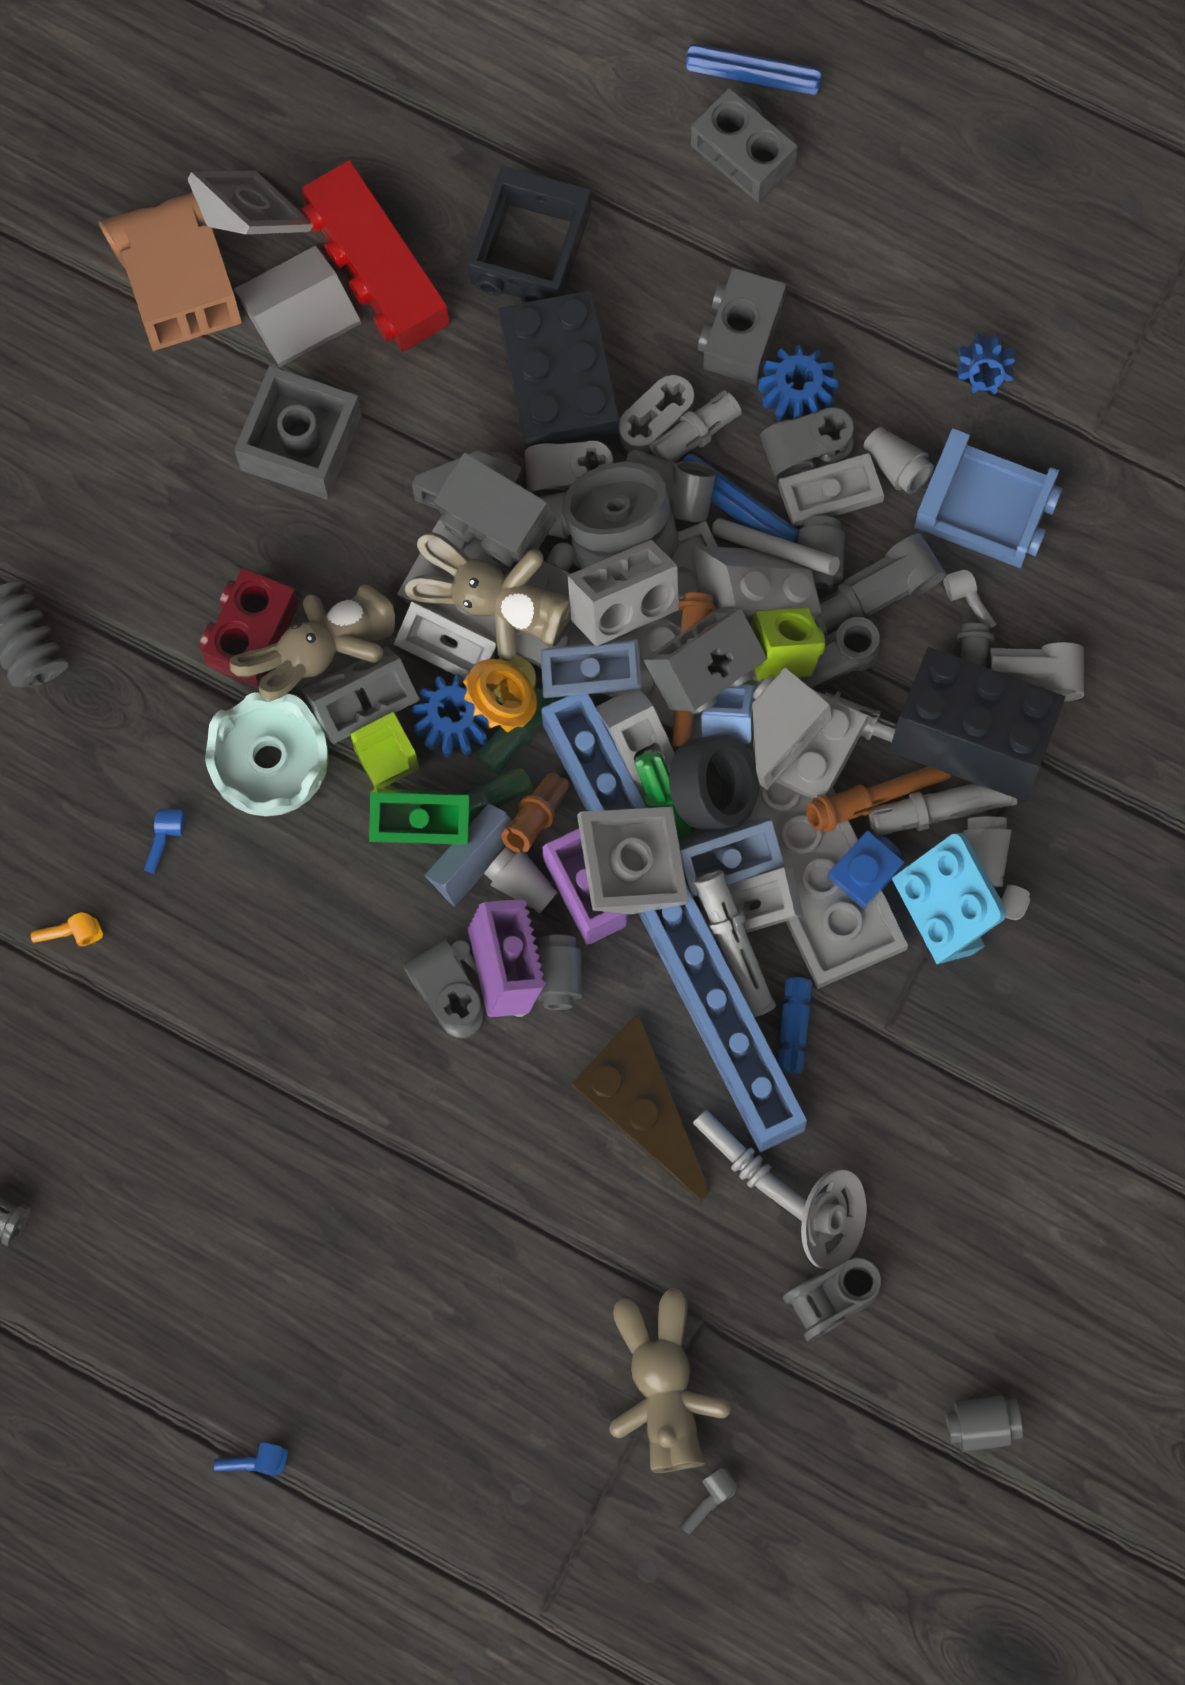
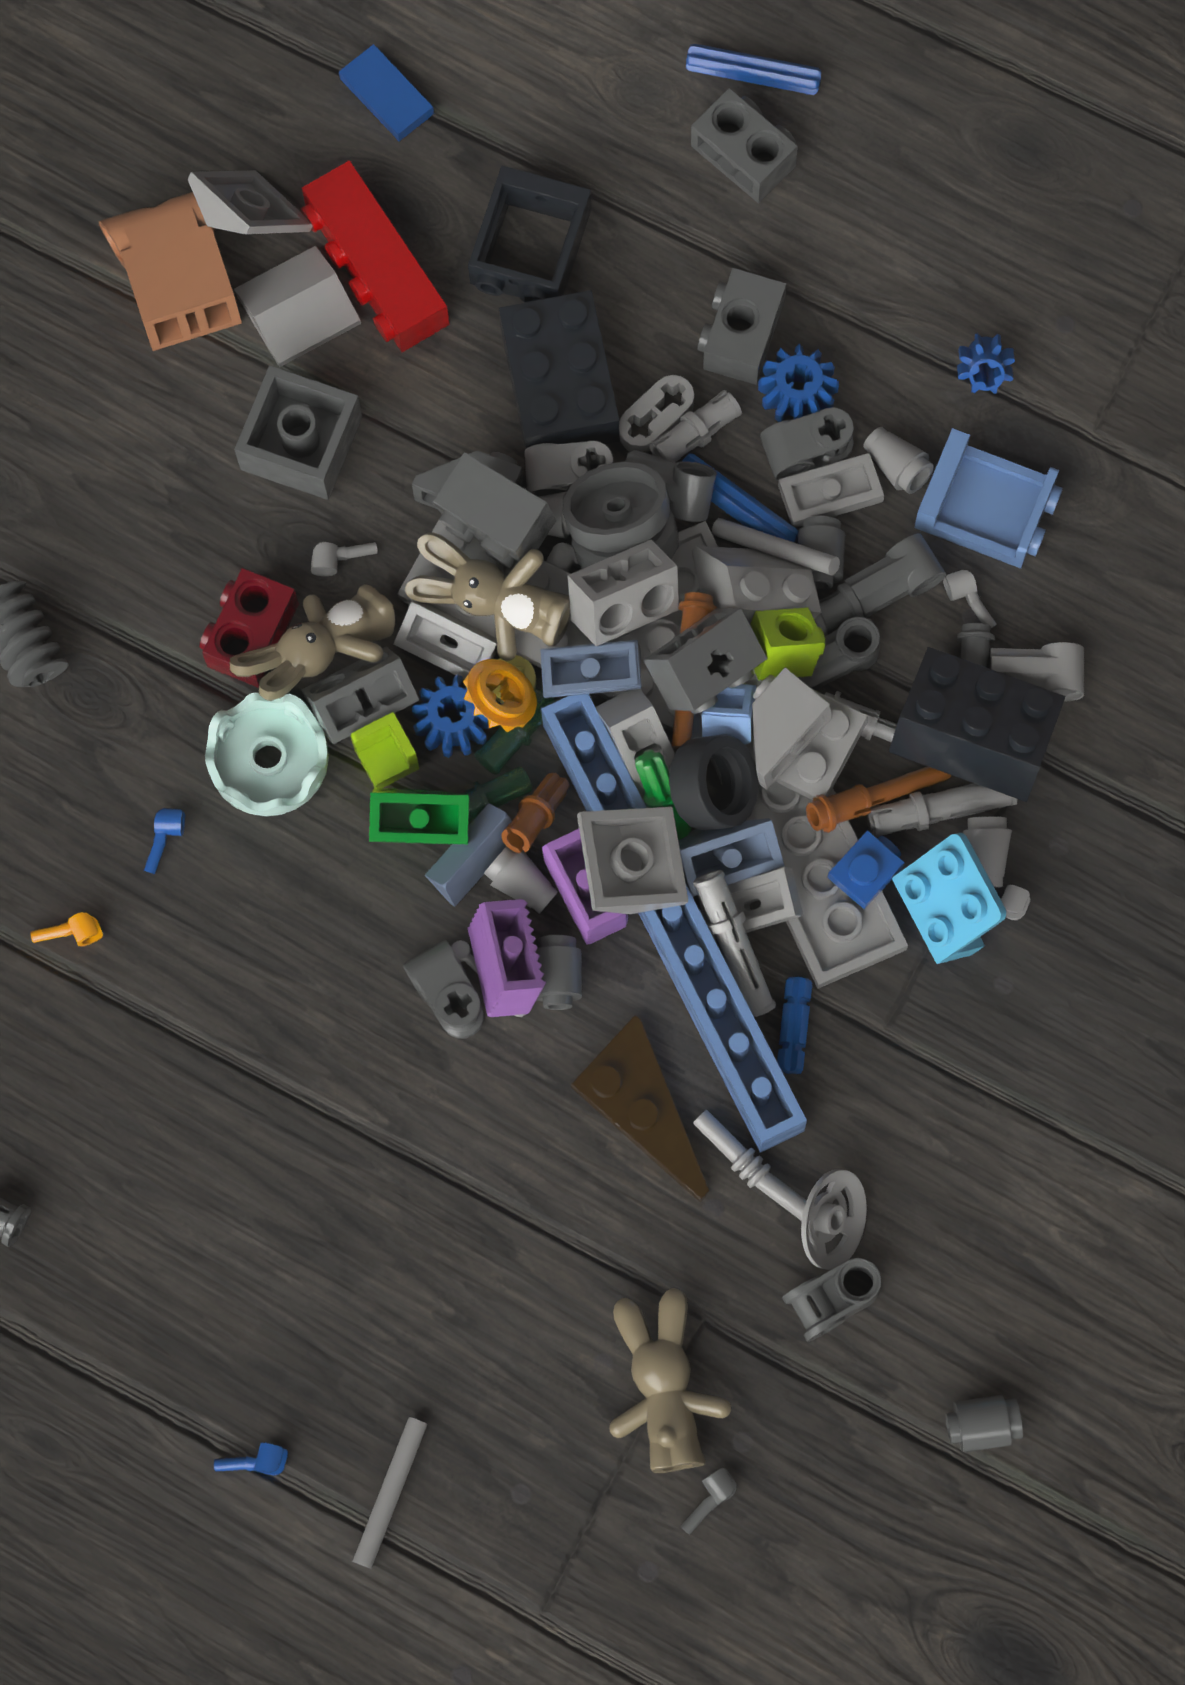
none -> light grey hand [311,542,377,576]
none -> blue tile [339,44,434,141]
none -> light grey bar [352,1417,428,1569]

